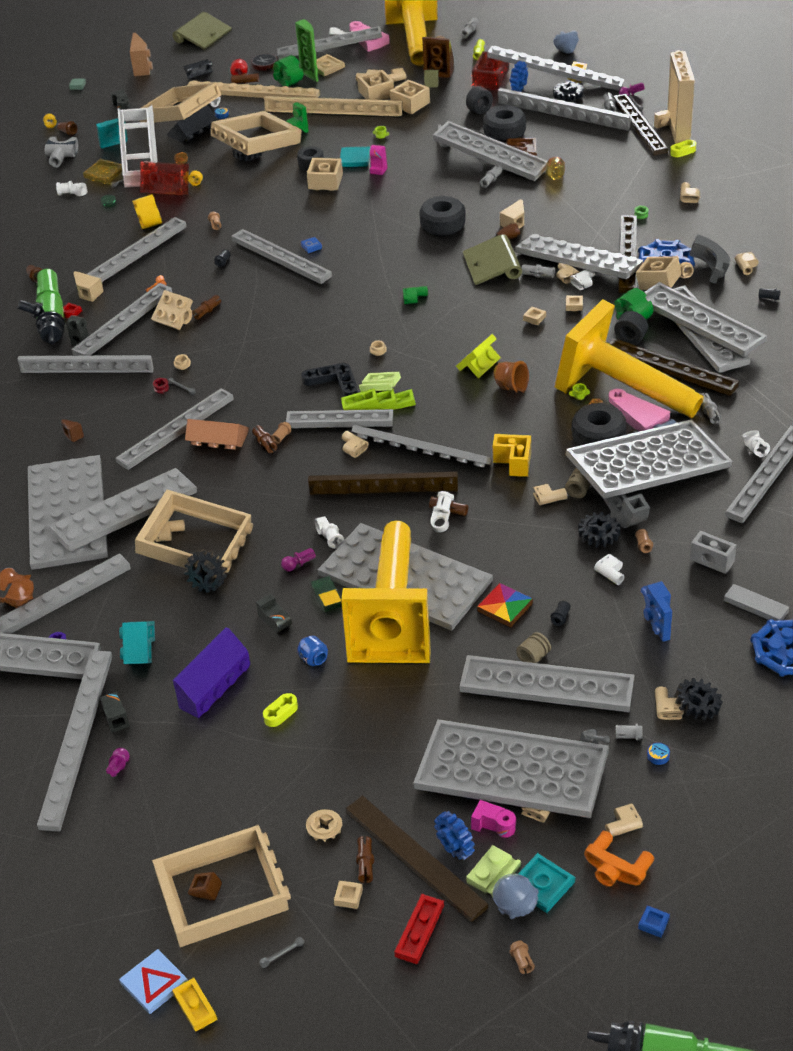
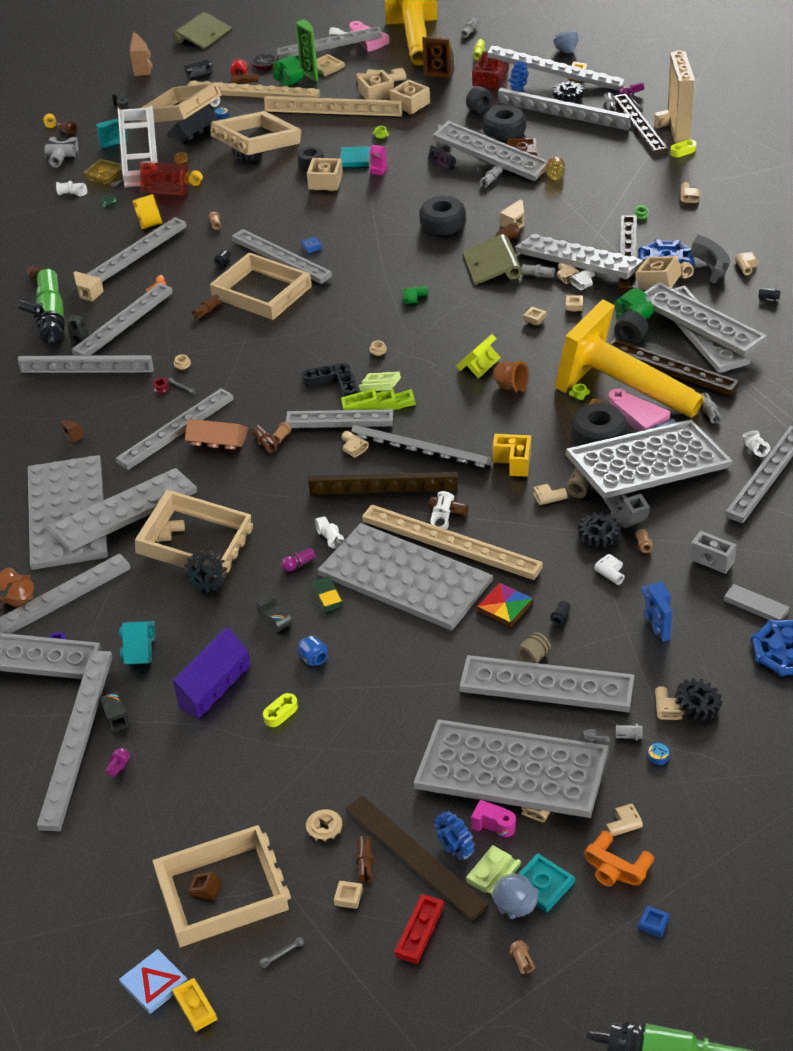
red tile [63,303,82,318] -> none
sand green tile [69,79,86,90] -> none
tan plate [151,290,193,330] -> none
green slope [286,102,309,133] -> none
yellow piece [341,521,431,663] -> none
olive slope [424,70,439,88] -> none
none -> tan window [210,253,312,320]
none -> tan plate [362,505,543,580]
none -> black hinge [427,145,456,169]

